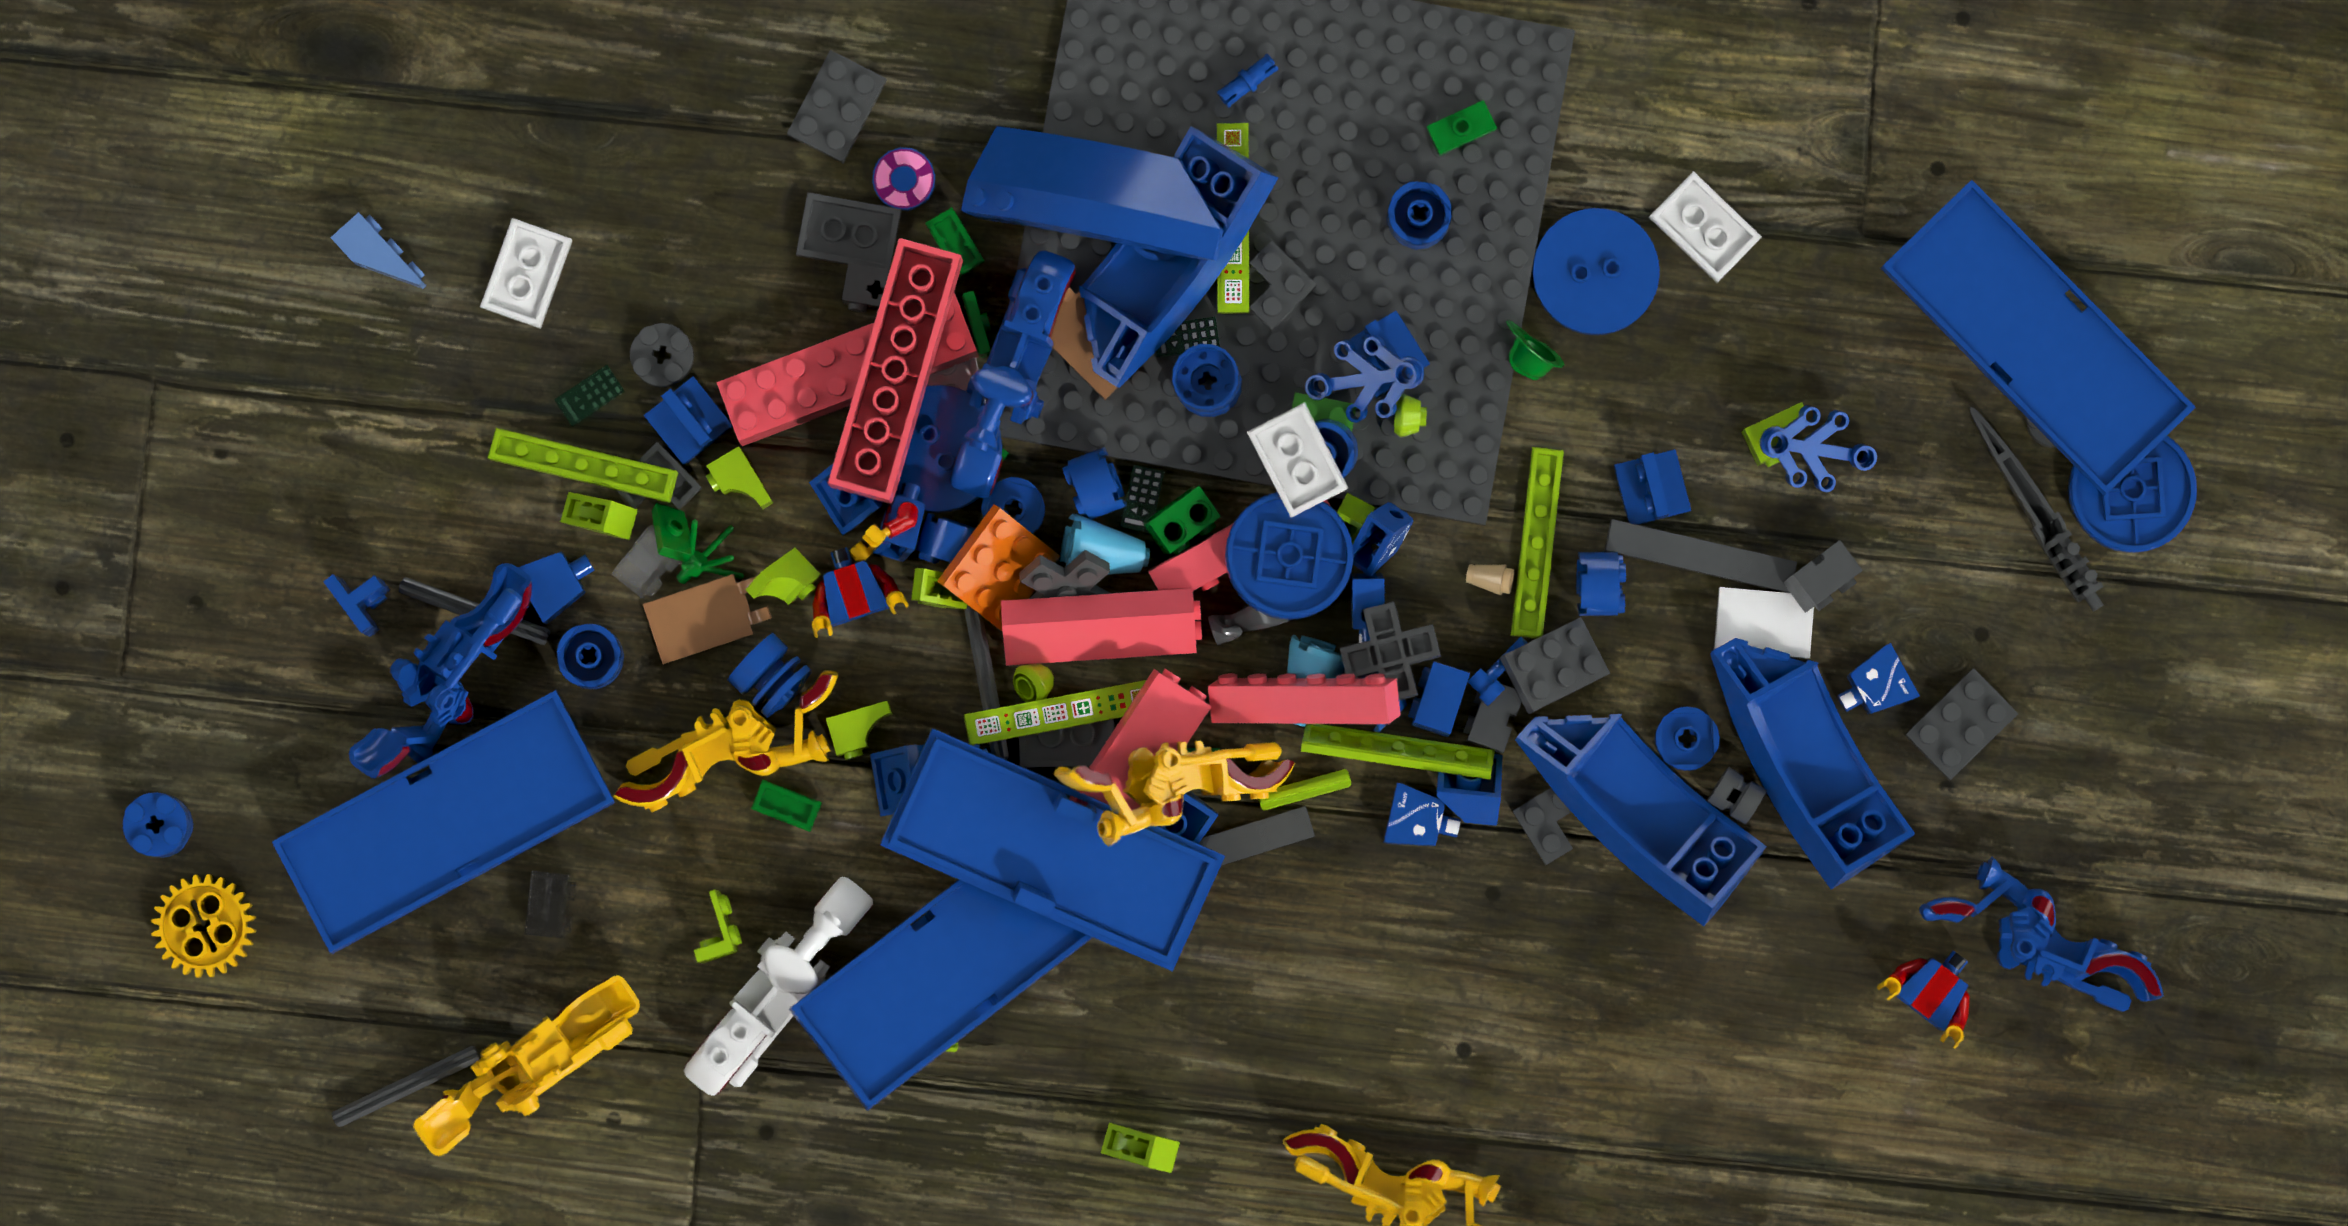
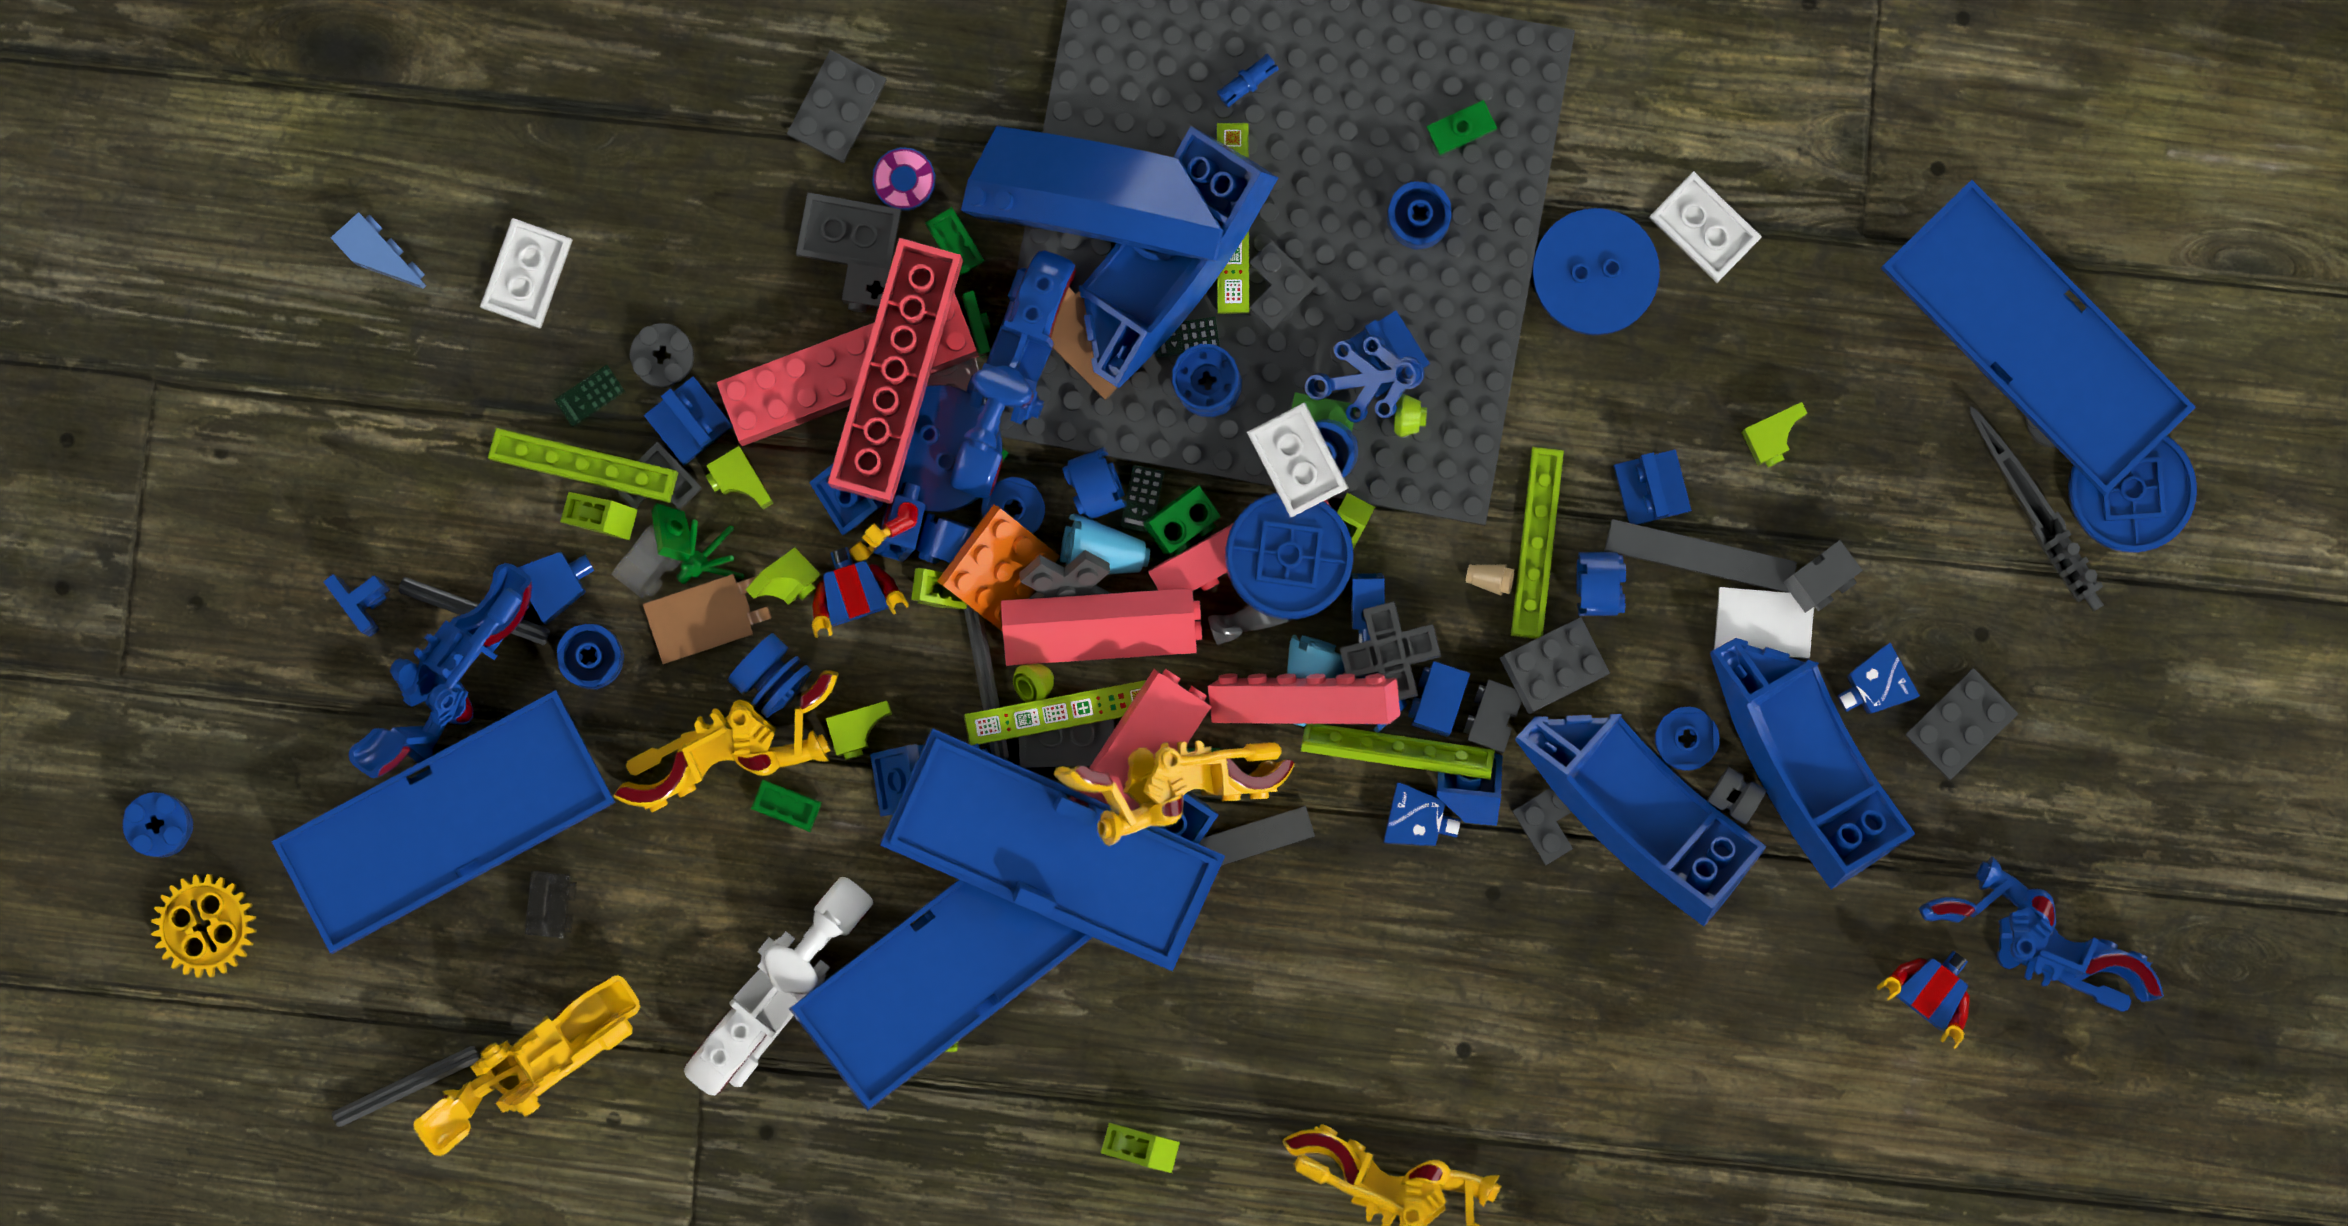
lime bracket [694,890,742,964] -> none
lime axle [1258,769,1351,810] -> none
blue torso [1352,502,1414,577] -> none
blue brick [1468,636,1528,706] -> none
green piece [1506,320,1565,380] -> none
blue plant [1760,405,1877,492] -> none

